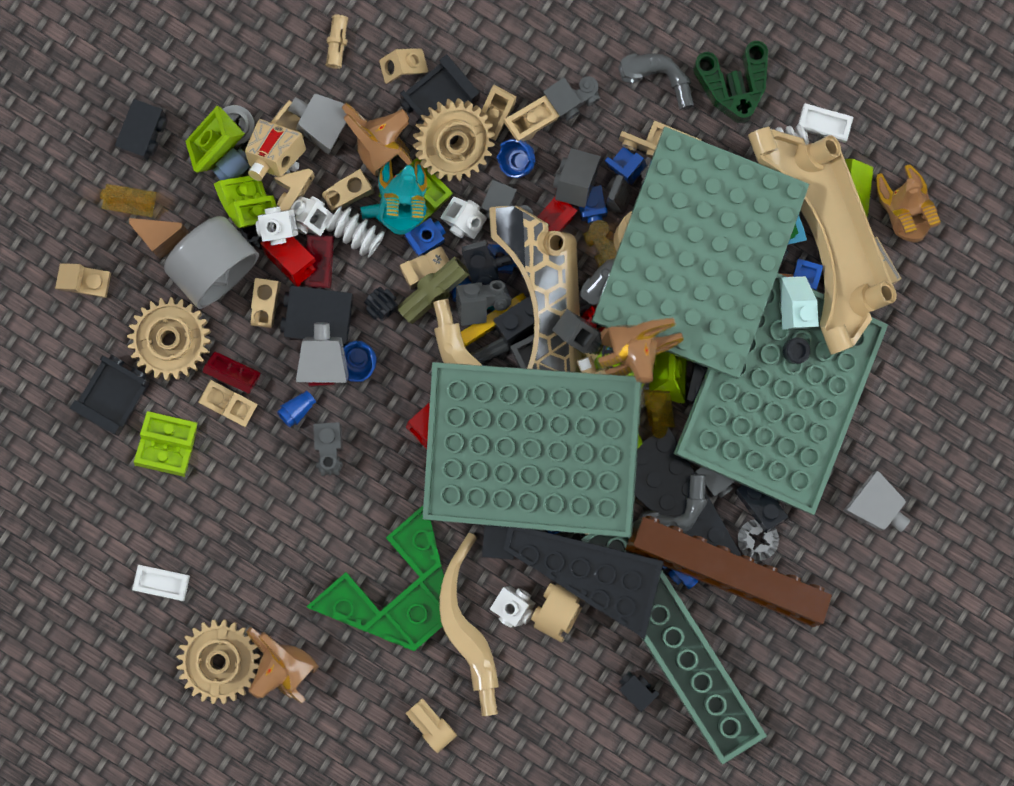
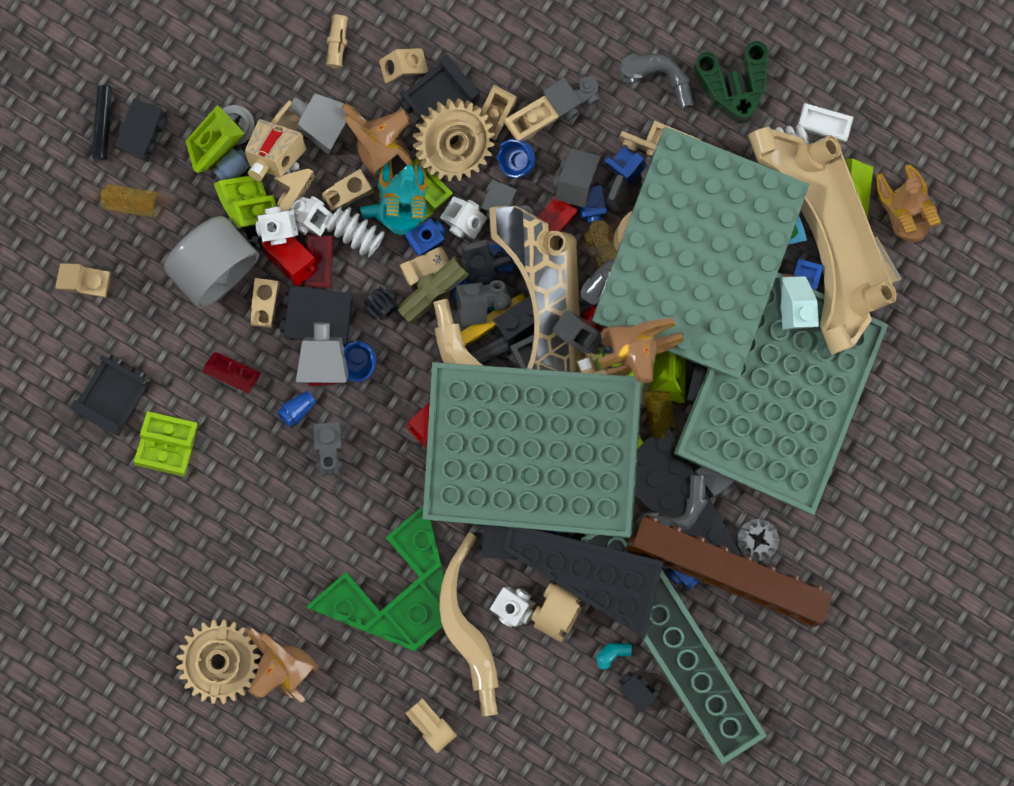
tan gear [127,297,212,381] -> none
medium nougat slope [129,218,189,260] -> none
white tile [132,565,190,601] -> none
tan slope [198,380,258,427] -> none
black plate [735,485,788,533] -> none
black tile [783,338,810,364] -> none
light grey torso [843,471,910,532] -> none
none -> black axle [92,85,112,161]
none -> teal arm [596,643,632,670]

